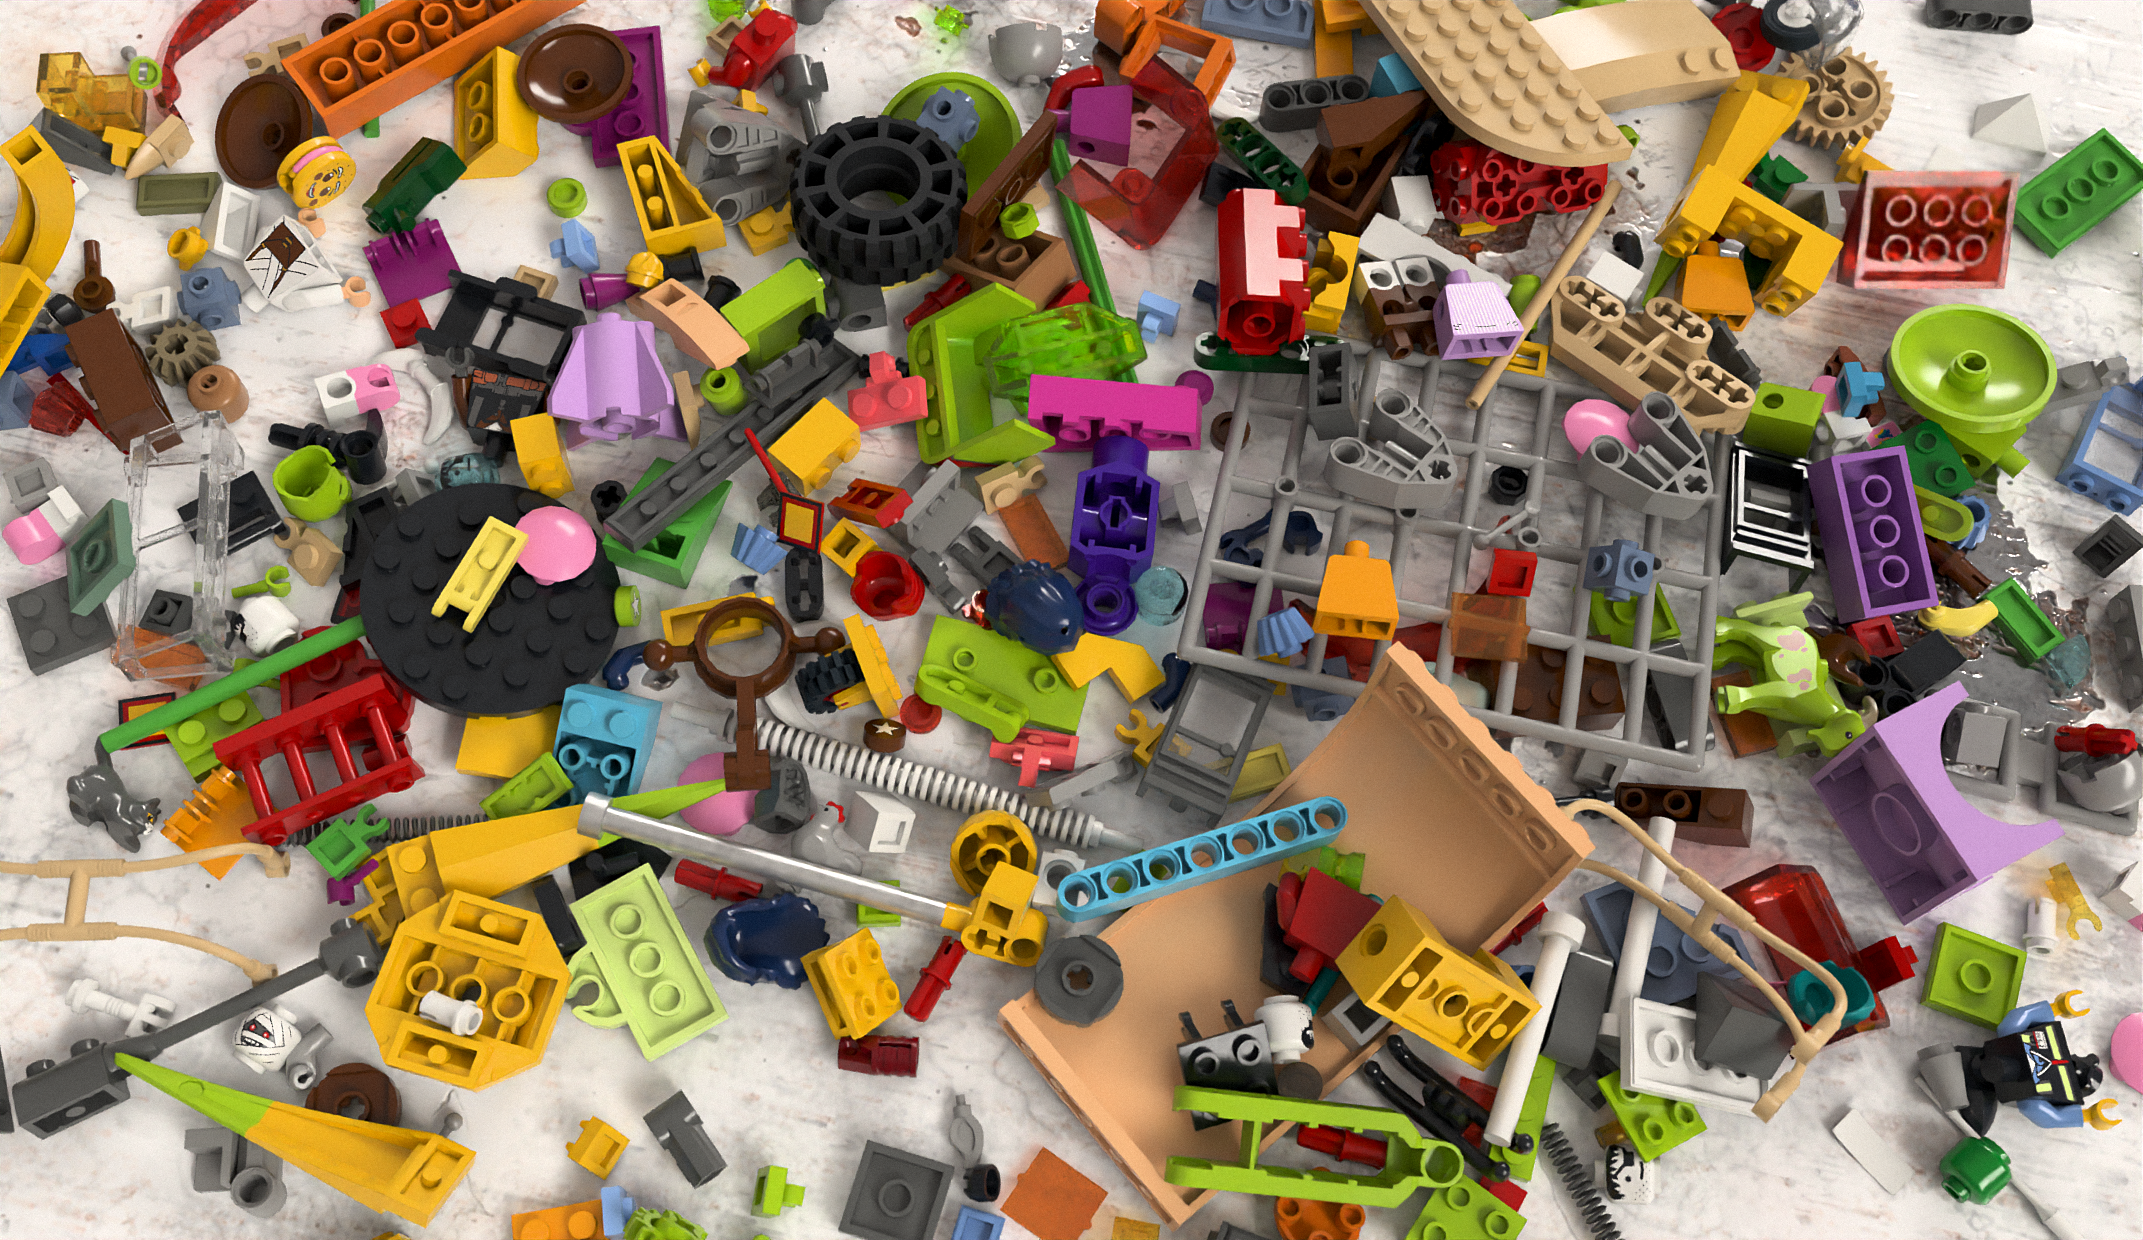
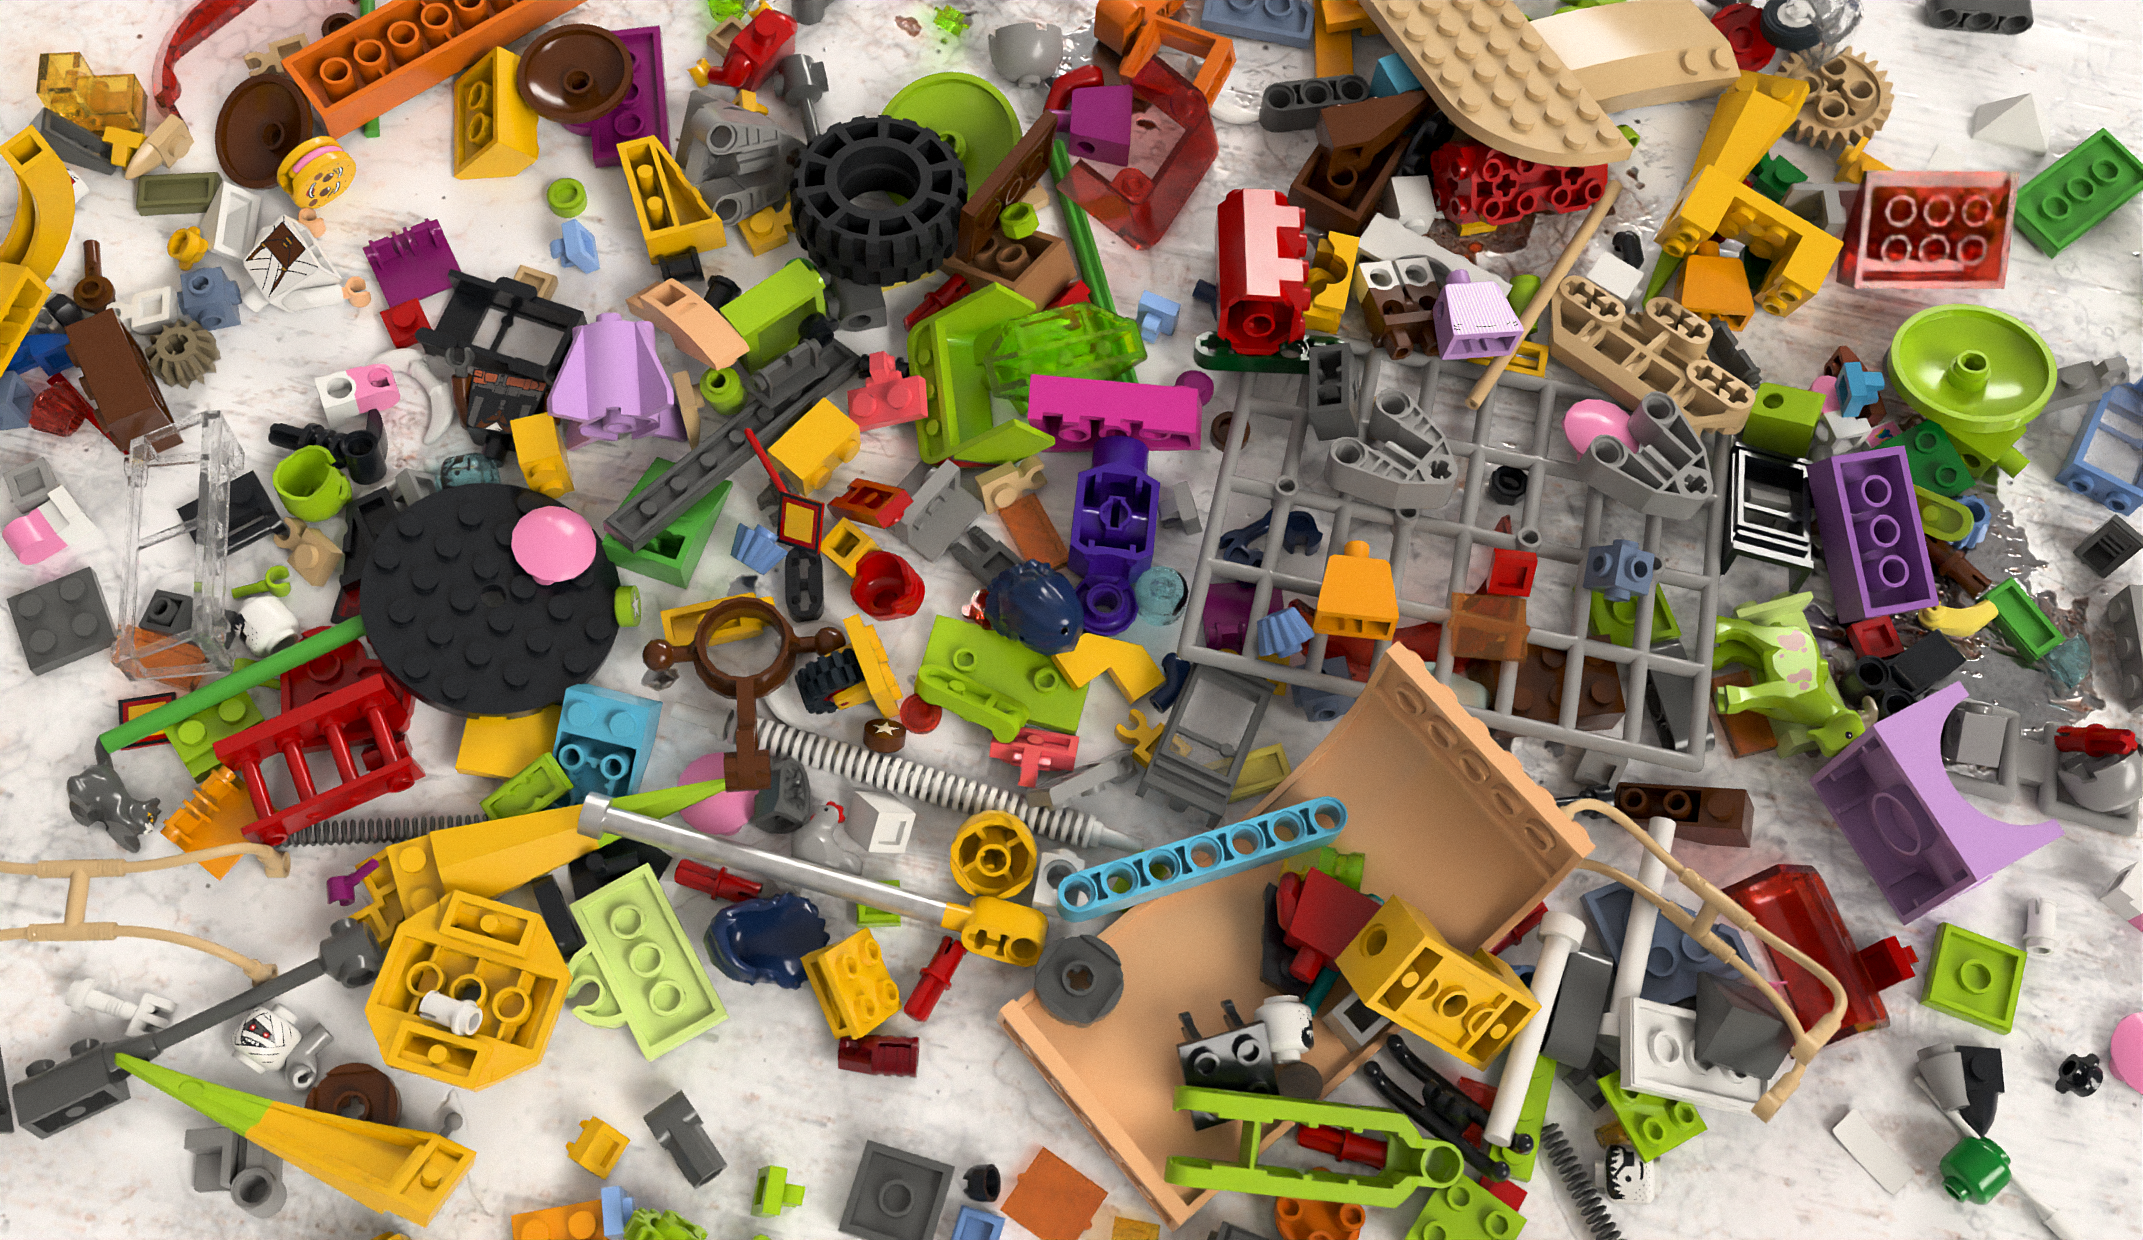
sand green plate [65,498,136,617] -> none
lime hinge [121,46,162,90] -> none
medium nougat head [187,365,249,425] -> none
bright green plate [305,803,390,882] -> none
dark green piece [362,137,467,237] -> none
light yellow hinge [431,516,529,633] -> none
magenta cone [579,273,640,312] -> none
black bush [590,480,628,527] -> none
dark blue arm [602,640,651,691] -> none
yellow plate [624,251,664,290] -> none
dark grey plate [908,546,968,615] -> none
sand blue brick [916,86,981,153] -> none
light grey piece [949,1094,984,1170] -> none
yellow brick [972,860,1039,940] -> none
black plate [1198,161,1263,208] -> none
dark green beam [1216,117,1310,206] -> none
light grey hinge [1473,501,1541,551] -> none
teal hair [1786,959,1876,1031] -> none
reddish brown hand [1804,627,1871,687] -> none
torso [1980,990,2122,1131] -> none
clear yellow plate [2045,862,2103,941] -> none

